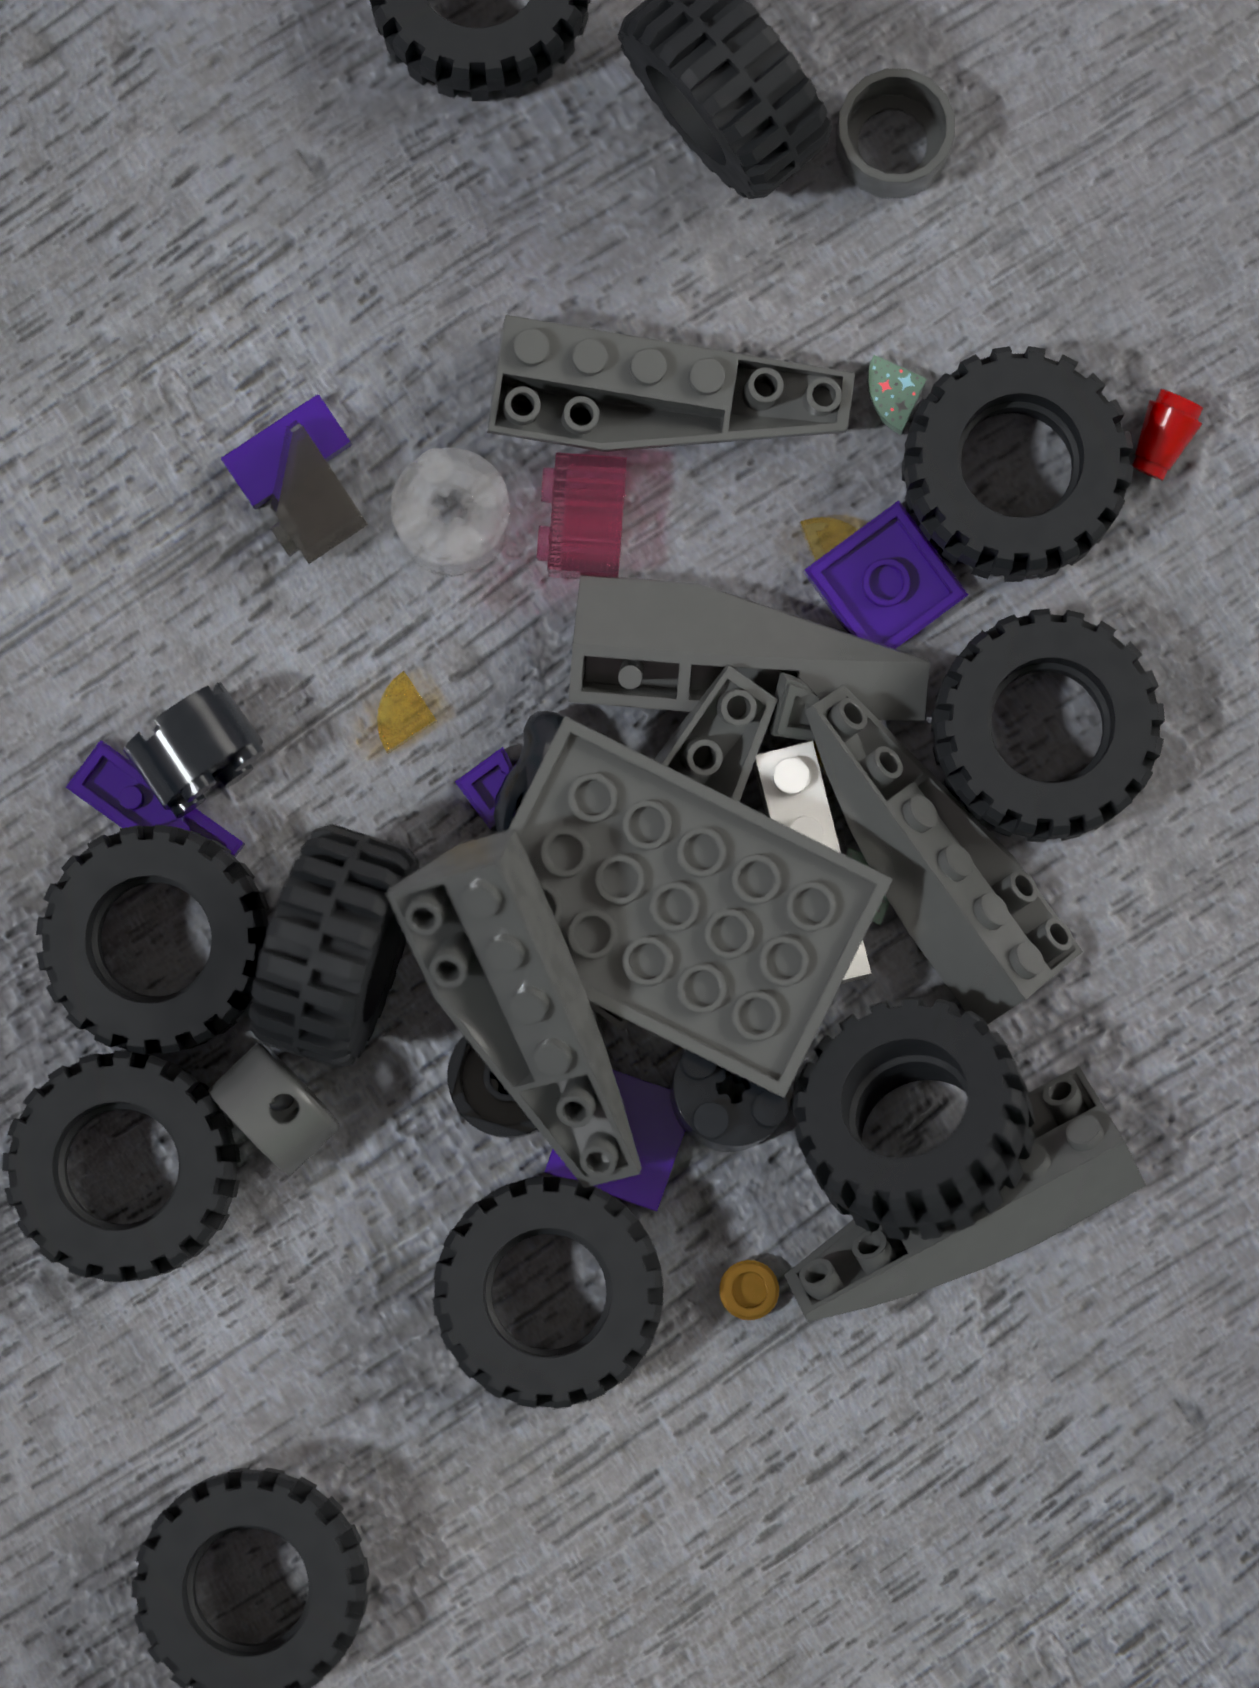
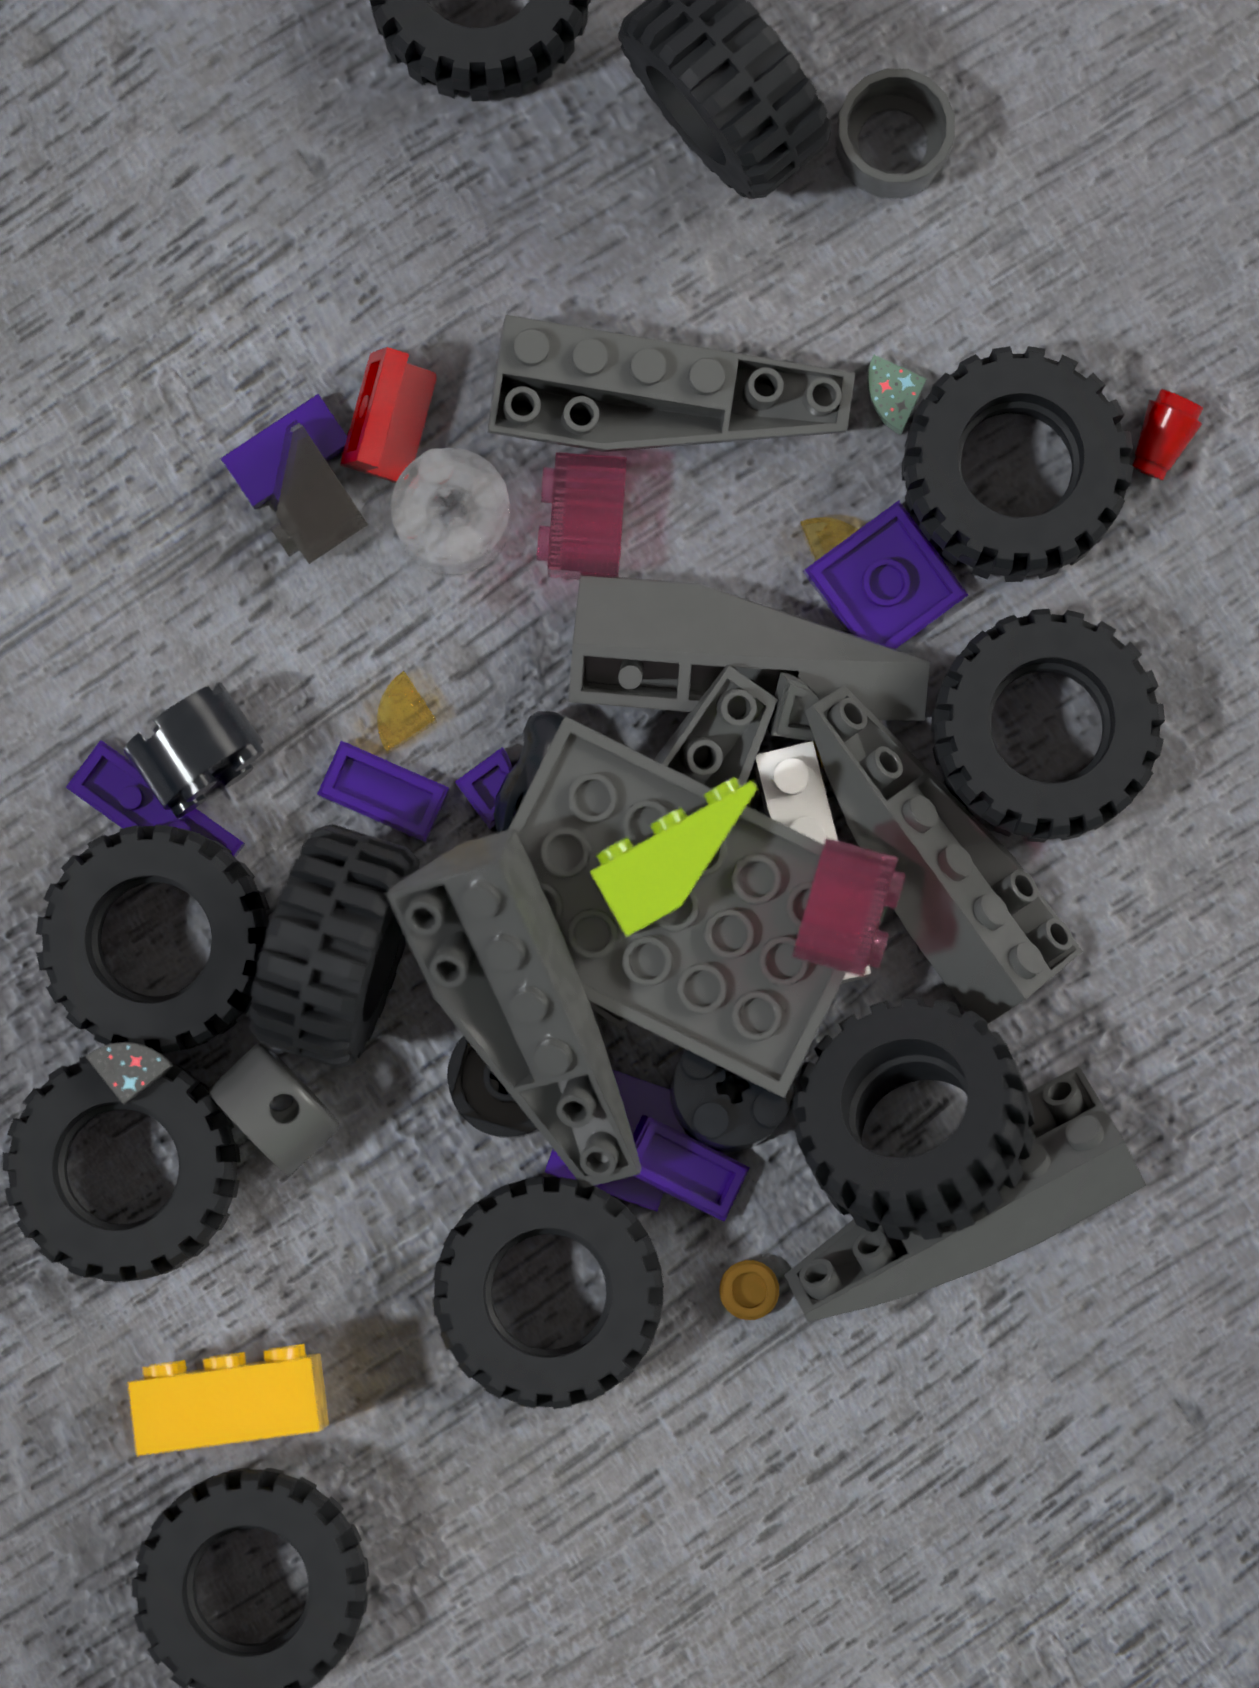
none -> dark grey tile [85,1043,173,1104]
none -> yellow brick [128,1344,329,1456]
none -> dark purple tile [317,741,450,843]
none -> red panel [340,347,437,485]
none -> lime slope [591,777,757,936]
none -> dark purple tile [632,1115,750,1222]
none -> clear pink brick [792,838,905,977]

